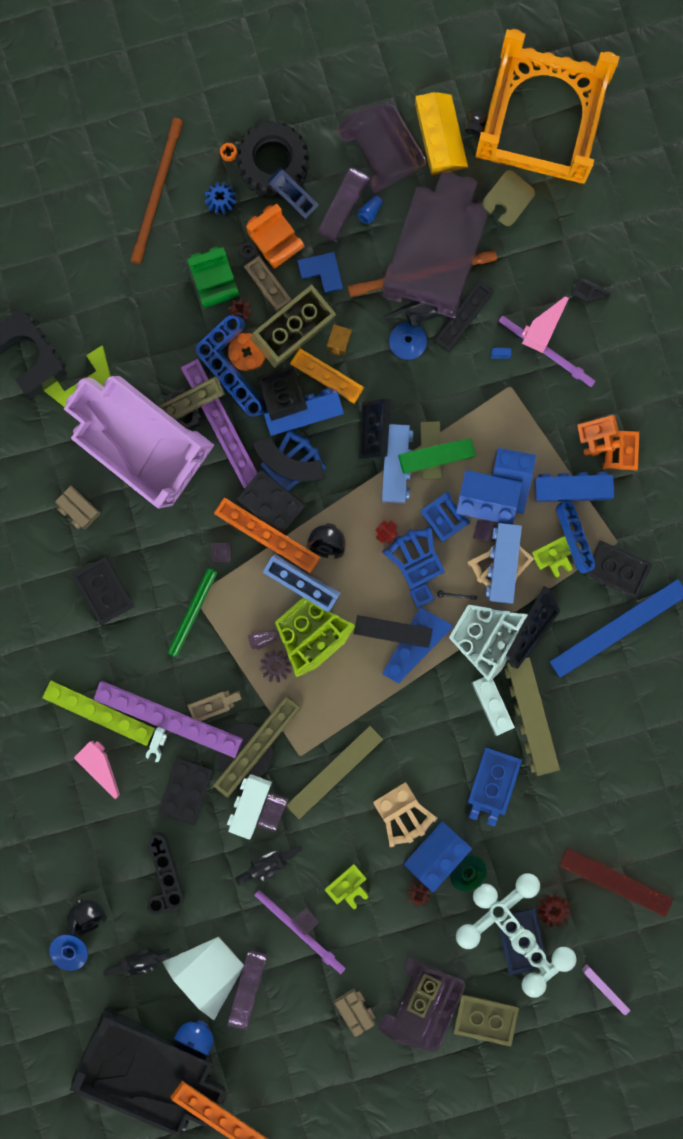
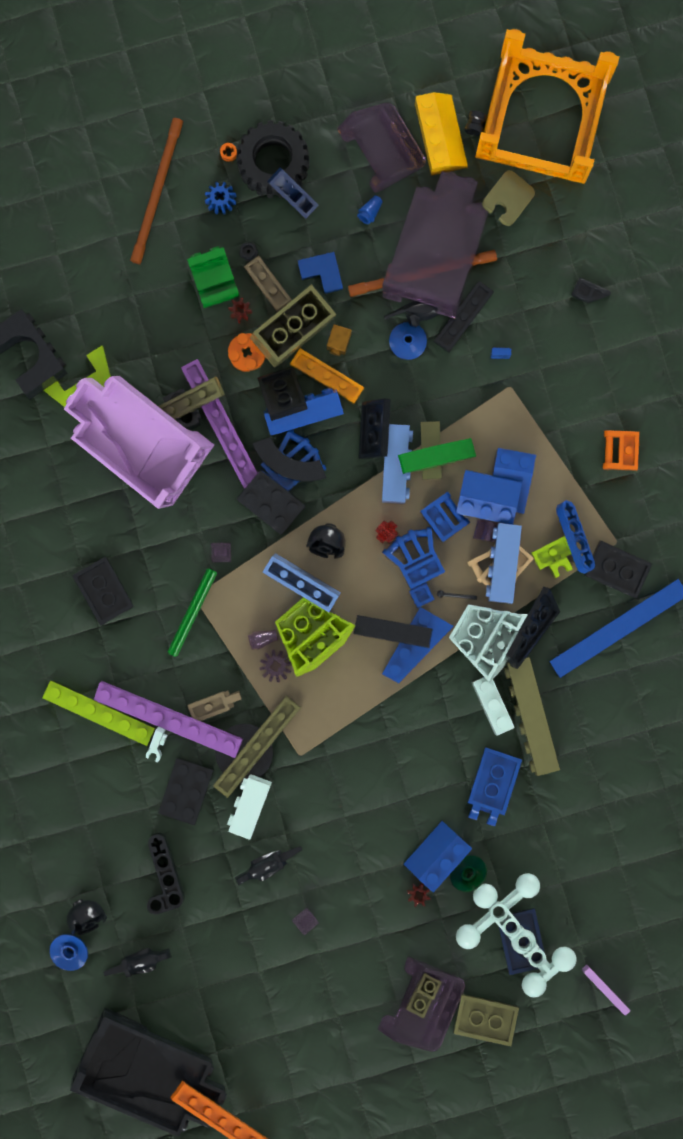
dark tan brick [55,486,101,529] -> none
bright pink slope [74,741,120,799] -> none
light aqua wedge [162,937,244,1020] -> none
blue cylinder [174,1020,214,1056] -> none
blue beam [196,315,266,416] -> none
orange plate [214,497,321,574] -> none
clear purple beam [227,949,268,1032] -> none
orange piece [246,203,305,269] -> none
medium lavender bar [254,890,346,974] -> none
clear purple beam [257,792,288,833] -> none
olive tile [286,726,383,819] -> none
clear purple beam [318,167,371,242] -> none
lime plate [324,864,369,909] -> none
dark tan brick [334,988,376,1037] -> none
tan plate [373,782,438,847] -> none
medium lavender bar [499,316,595,387] -> none
bright pink slope [522,297,569,353] -> none
blue brick [534,472,614,502] -> none
clear red gear [538,894,571,927] -> none
clear red tile [559,848,673,917] -> none
orange plate [577,415,622,456] -> none

